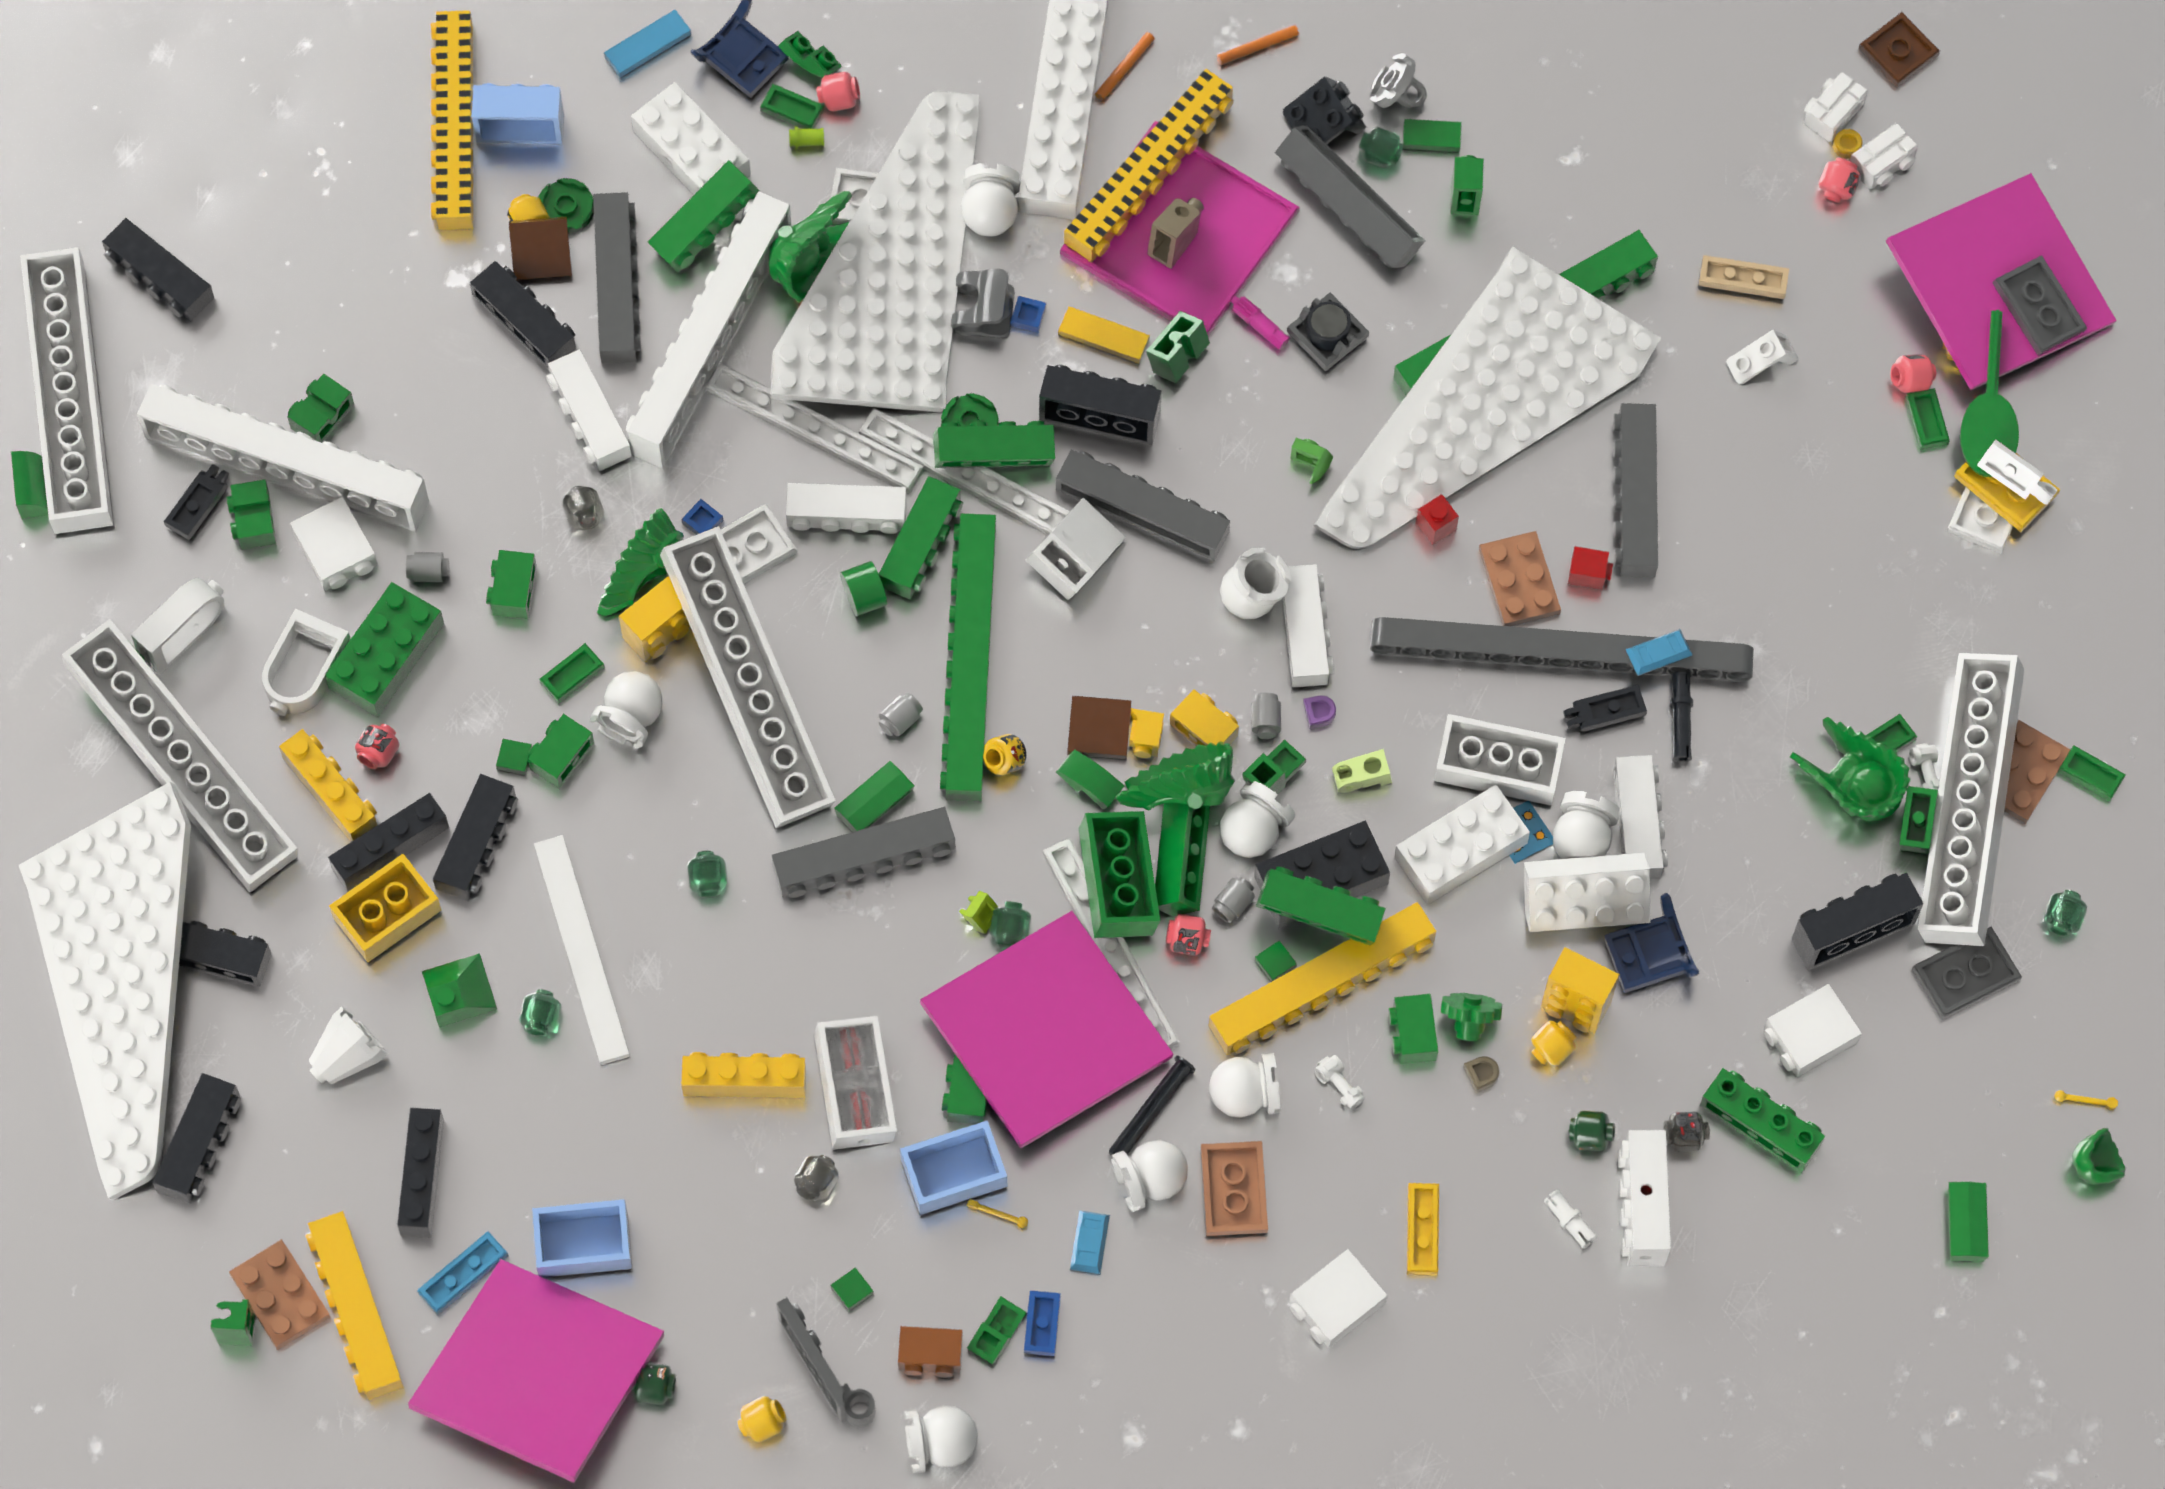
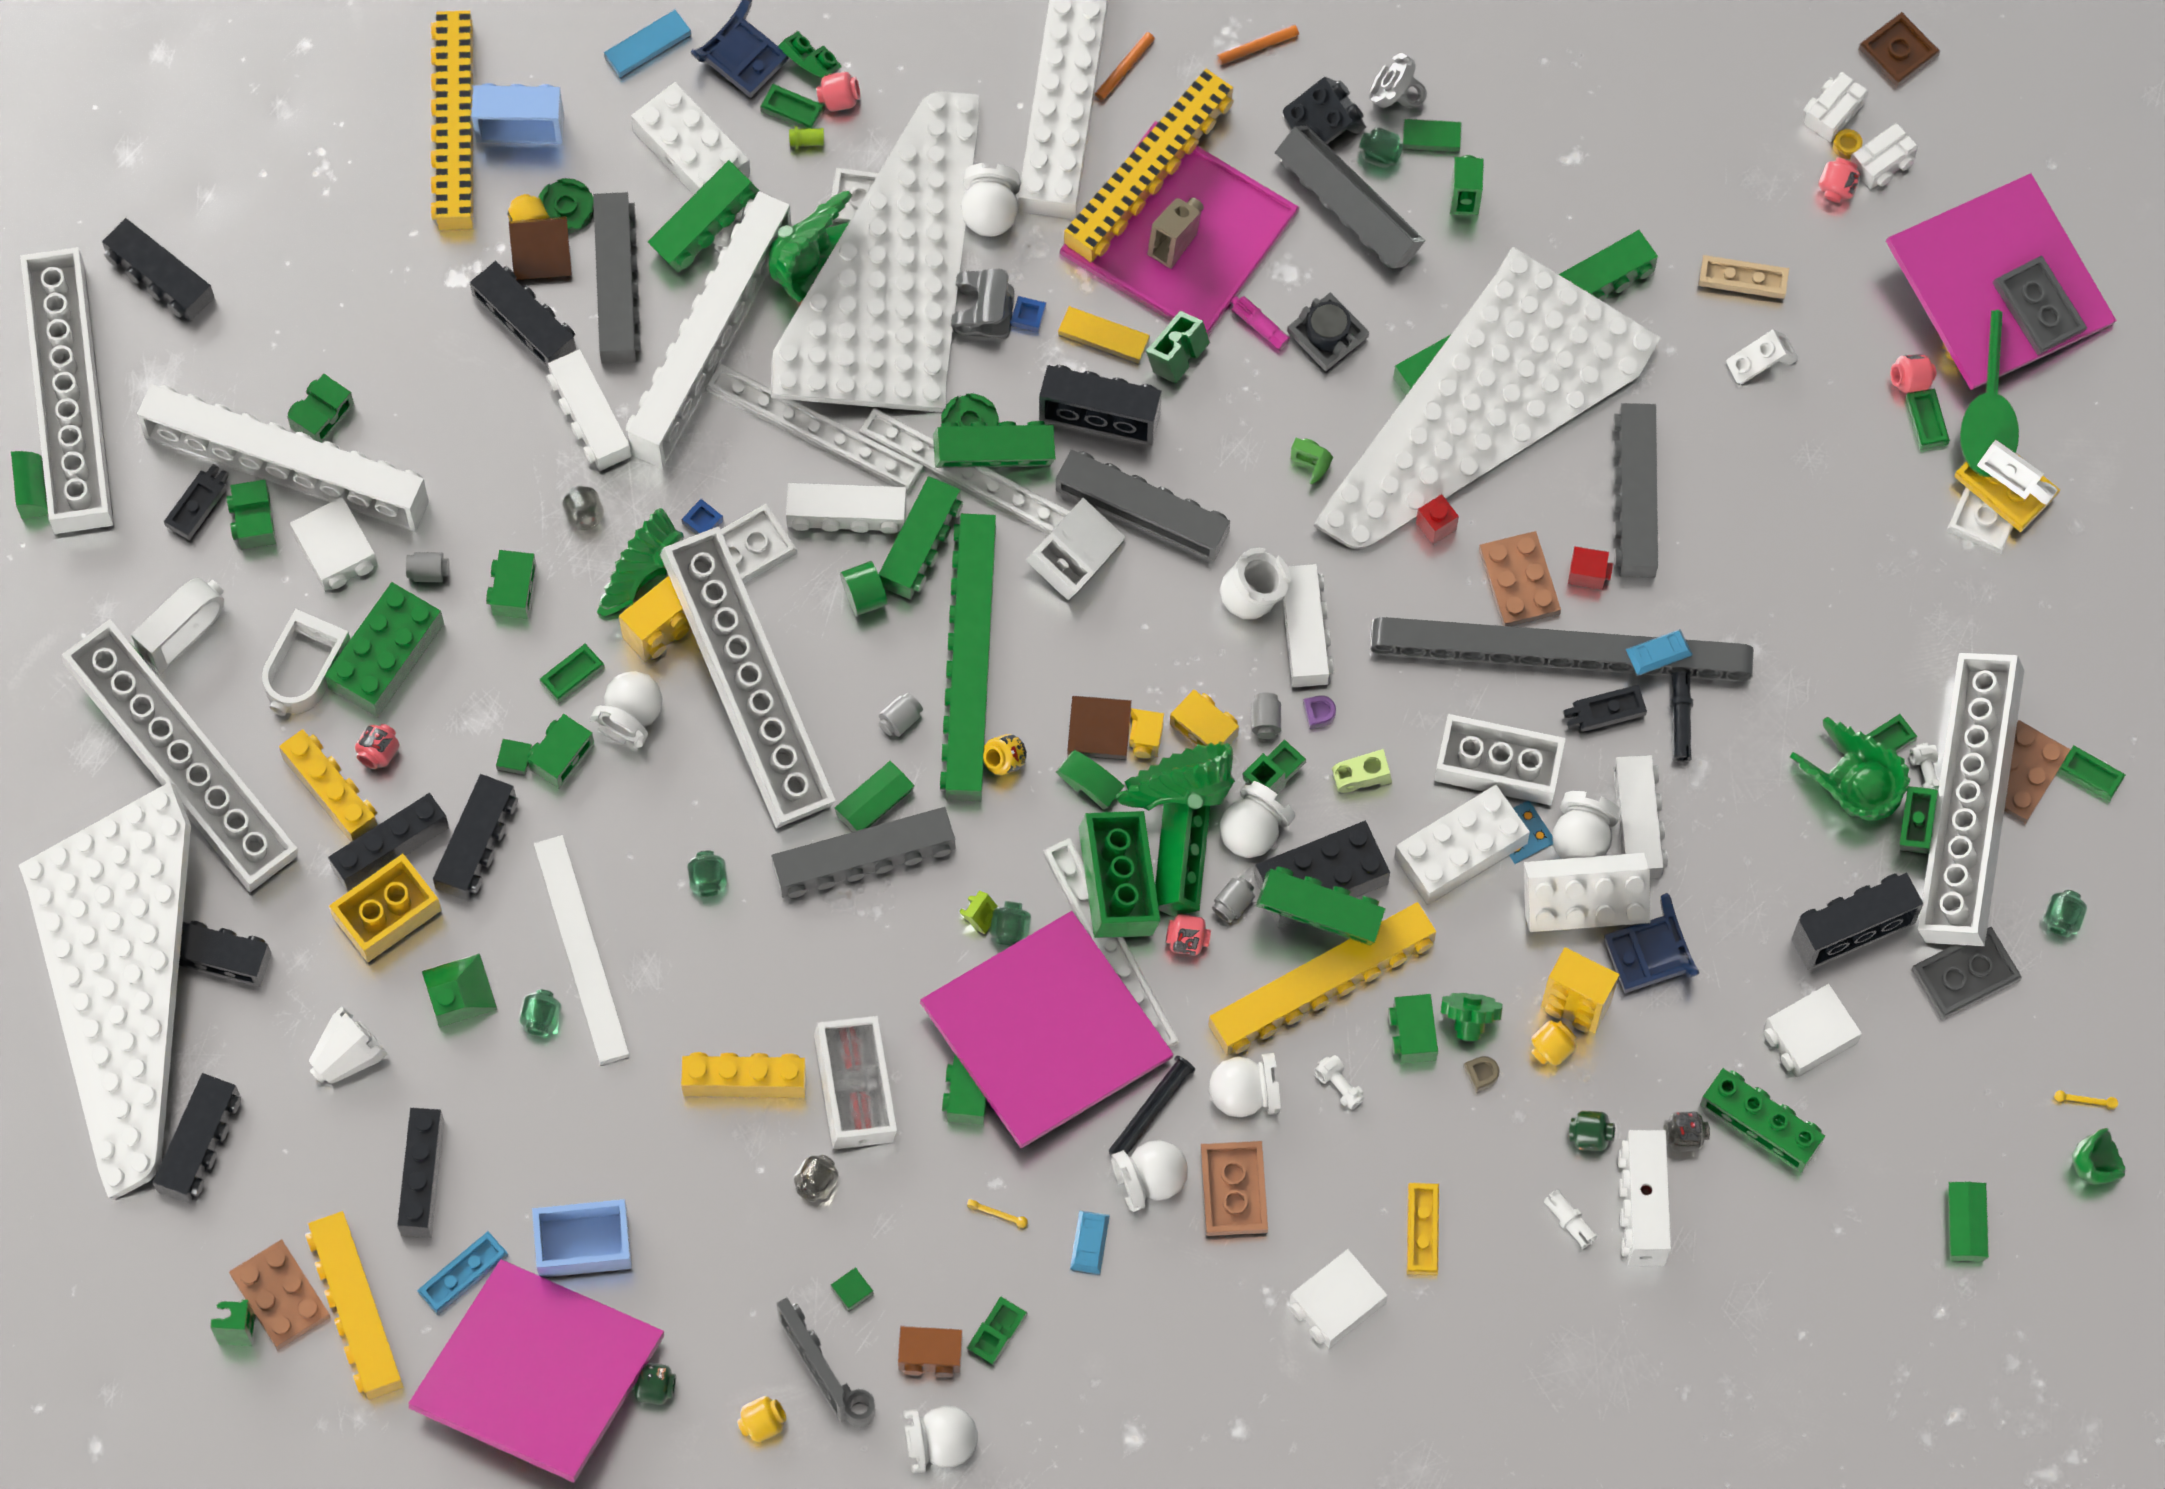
light blue piece [900,1120,1007,1215] -> none
blue plate [1024,1290,1061,1356] -> none
green tile [1255,940,1297,982] -> none

